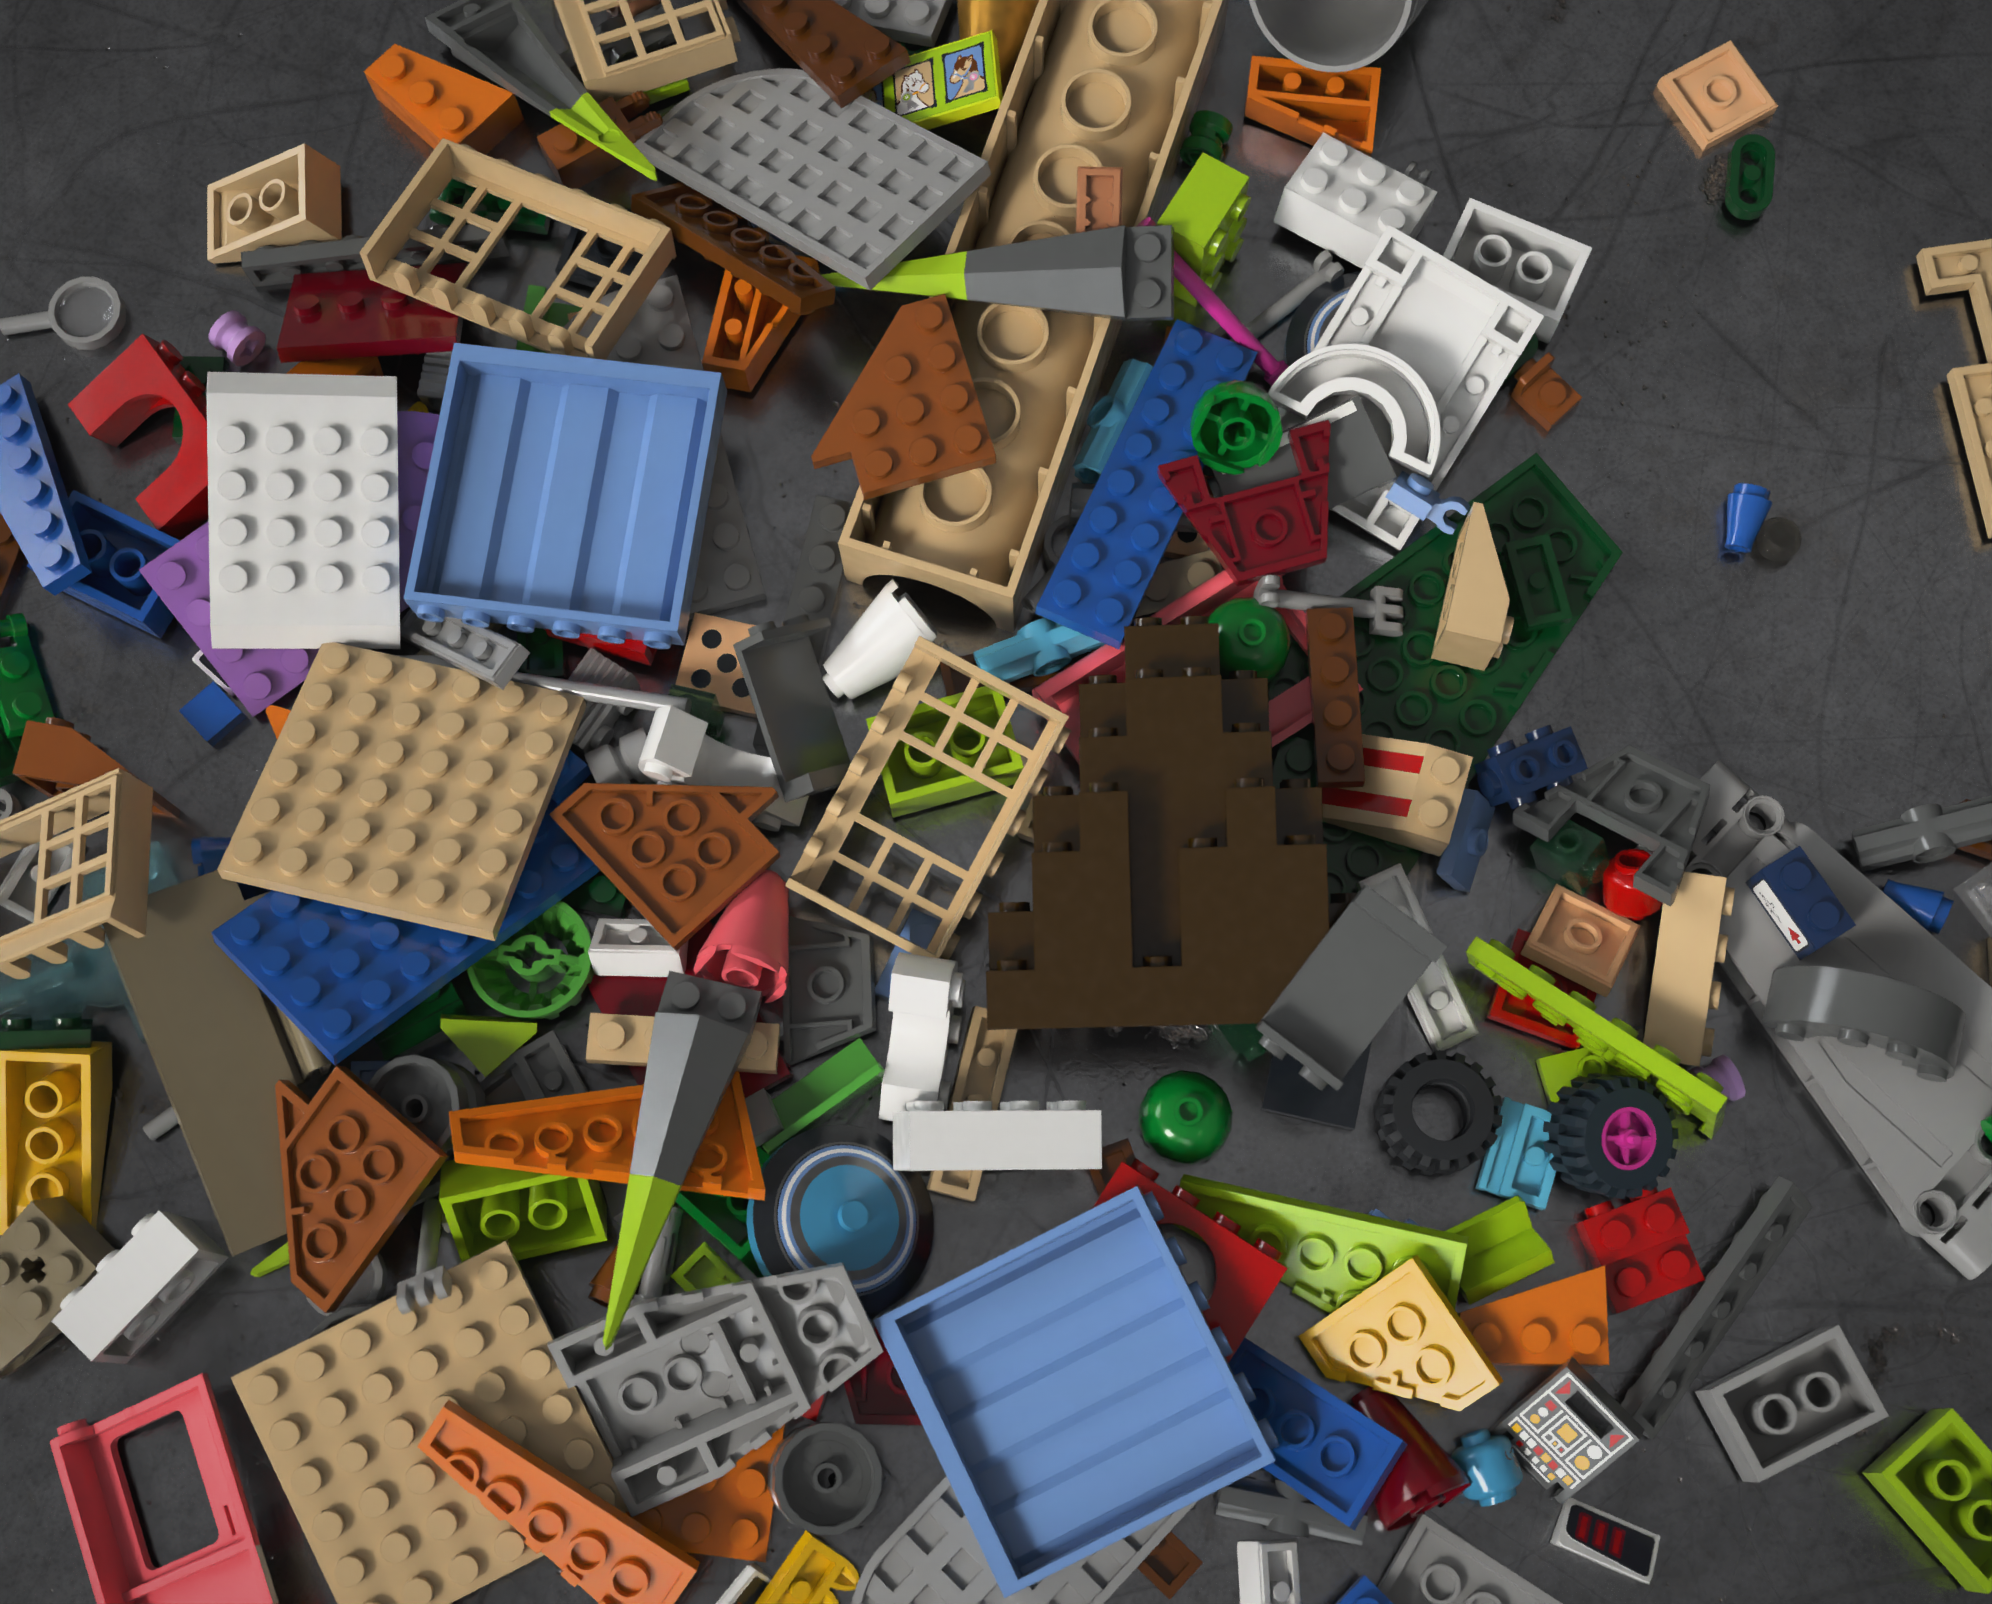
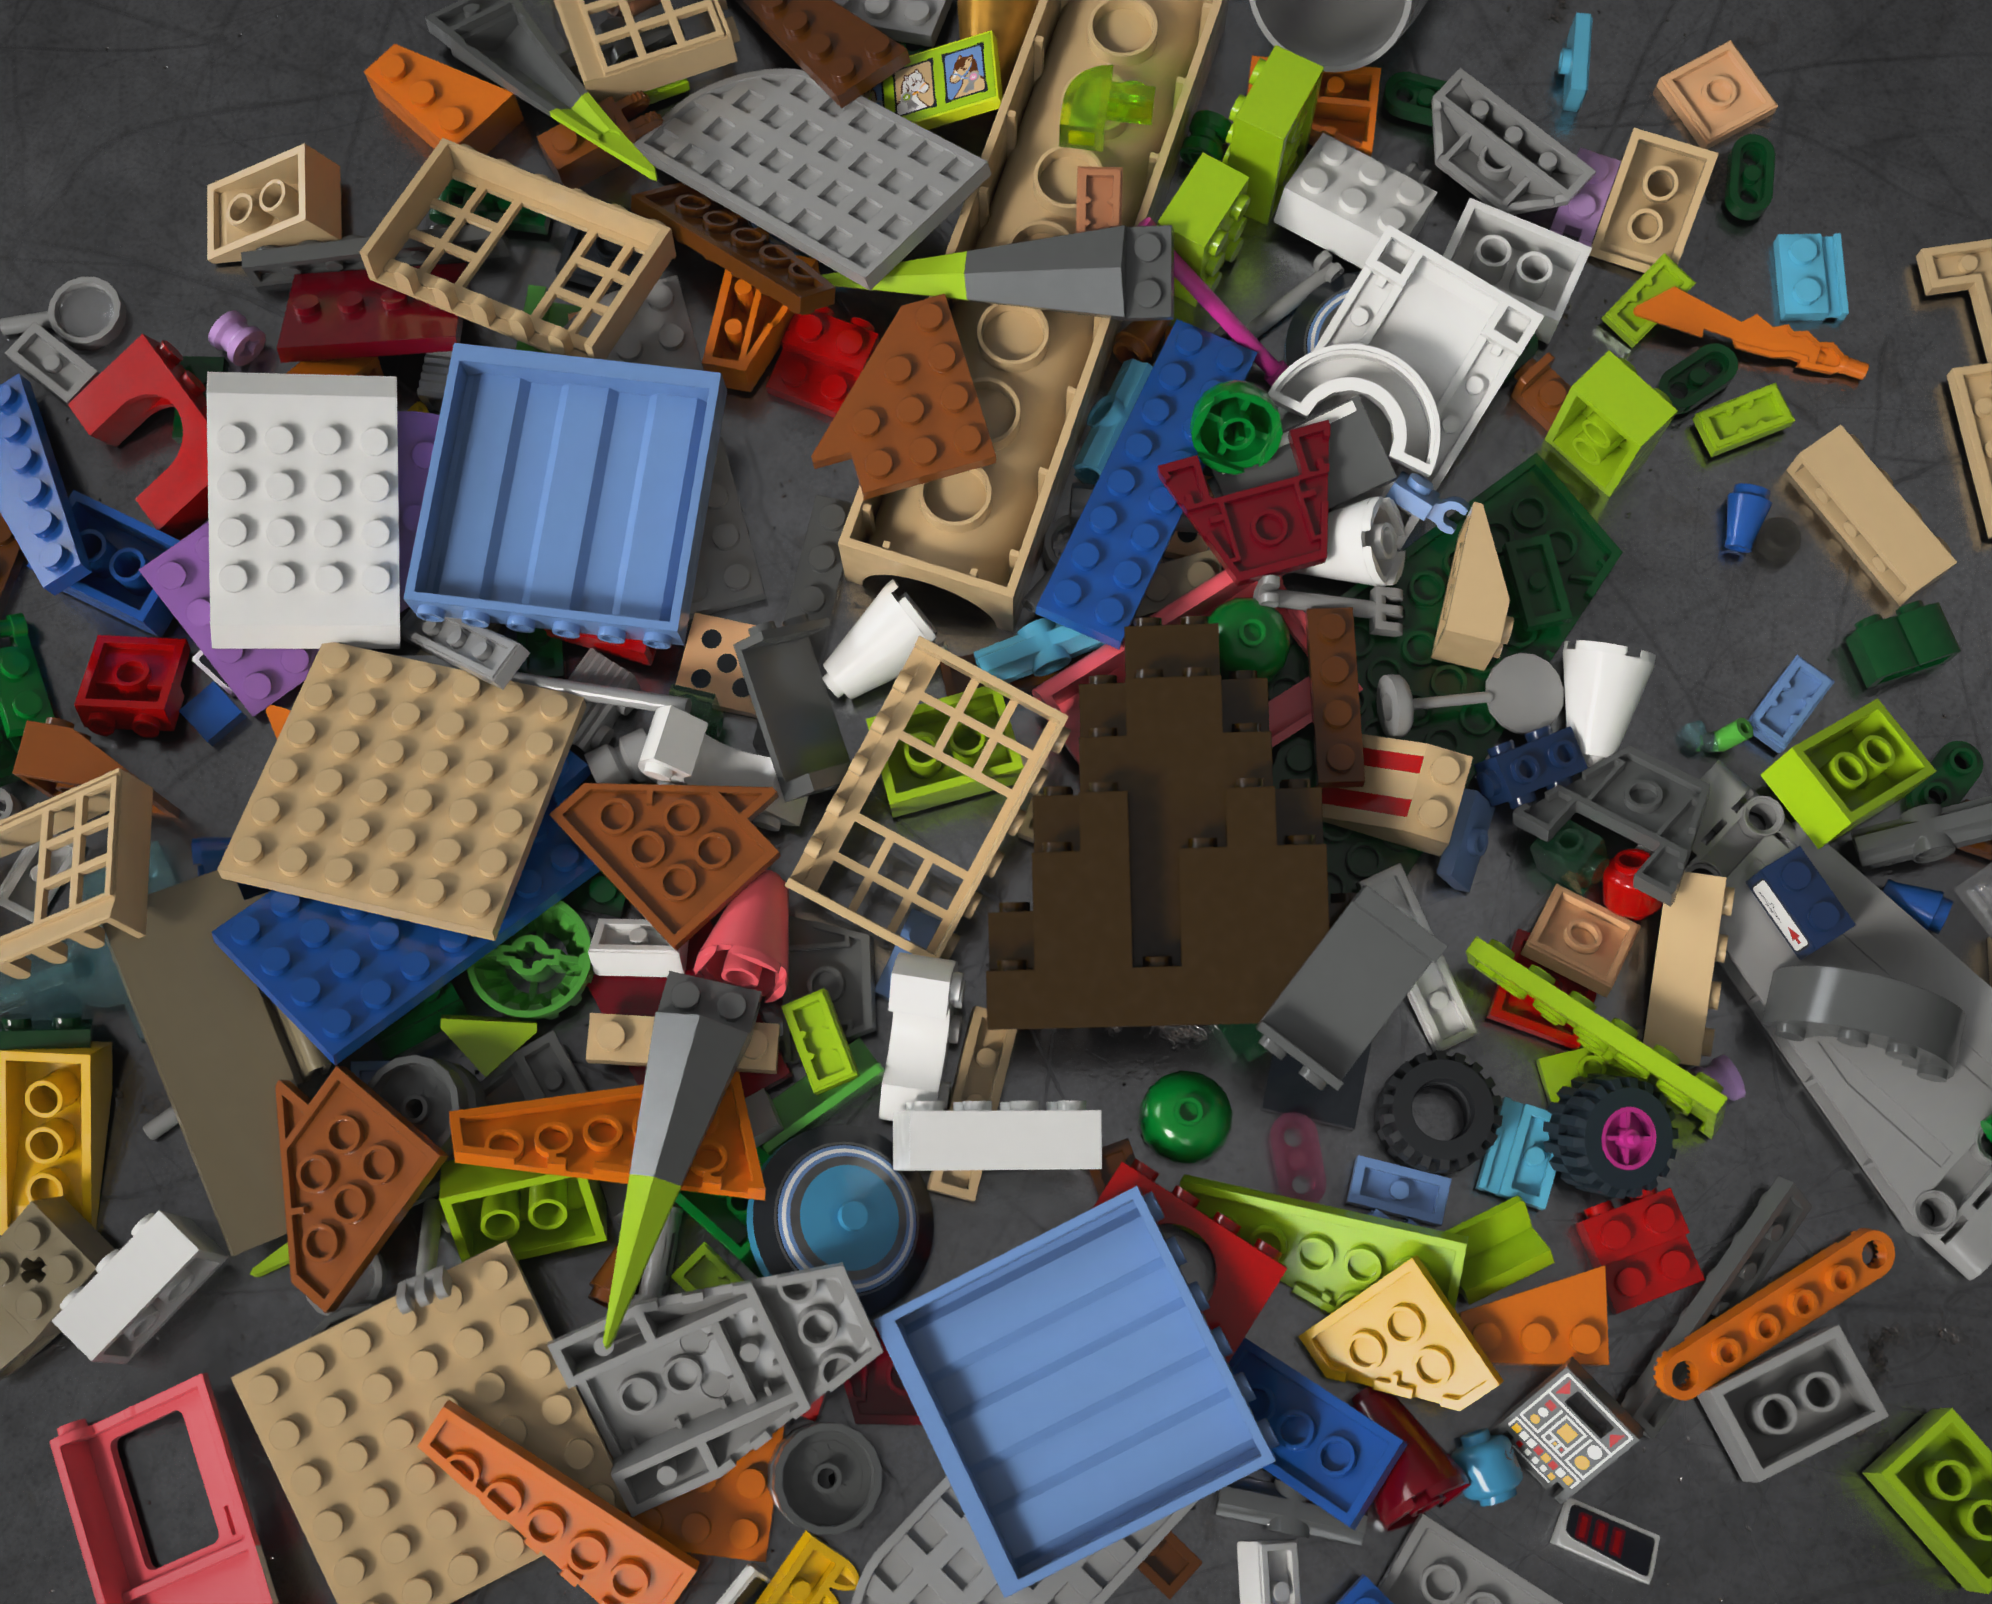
none -> light grey plate [5,321,100,405]
none -> red plate [74,635,191,738]
none -> red plate [766,306,880,418]
none -> lime plate [781,988,860,1095]
none -> clear neon green brick [1059,65,1156,152]
none -> dark orange cone [1113,320,1171,363]
none -> lime brick [1222,45,1324,226]
none -> clear pink plate [1269,1112,1326,1203]
none -> white cone [1292,496,1405,587]
none -> medium blue plate [1346,1155,1452,1227]
none -> light grey piece [1376,653,1564,739]
none -> dark green plate [1382,71,1447,127]
none -> light grey wedge [1431,68,1596,215]
none -> lime brick [1544,350,1678,498]
none -> lavender plate [1550,147,1621,247]
none -> medium azure plate [1558,12,1593,112]
none -> white cone [1563,640,1656,767]
none -> tan slope [1589,128,1719,273]
none -> lime plate [1601,253,1696,348]
none -> orange sword [1633,286,1869,380]
none -> orange plate [1653,1228,1895,1401]
none -> dark green plate [1656,343,1738,414]
none -> arm [1681,718,1753,752]
none -> lime plate [1692,383,1795,457]
none -> medium blue plate [1747,655,1835,754]
none -> lime brick [1761,698,1937,850]
none -> medium azure plate [1773,233,1849,321]
none -> tan brick [1787,425,1957,606]
none -> dark green brick [1845,600,1961,688]
none -> dark green plate [1905,741,1983,810]

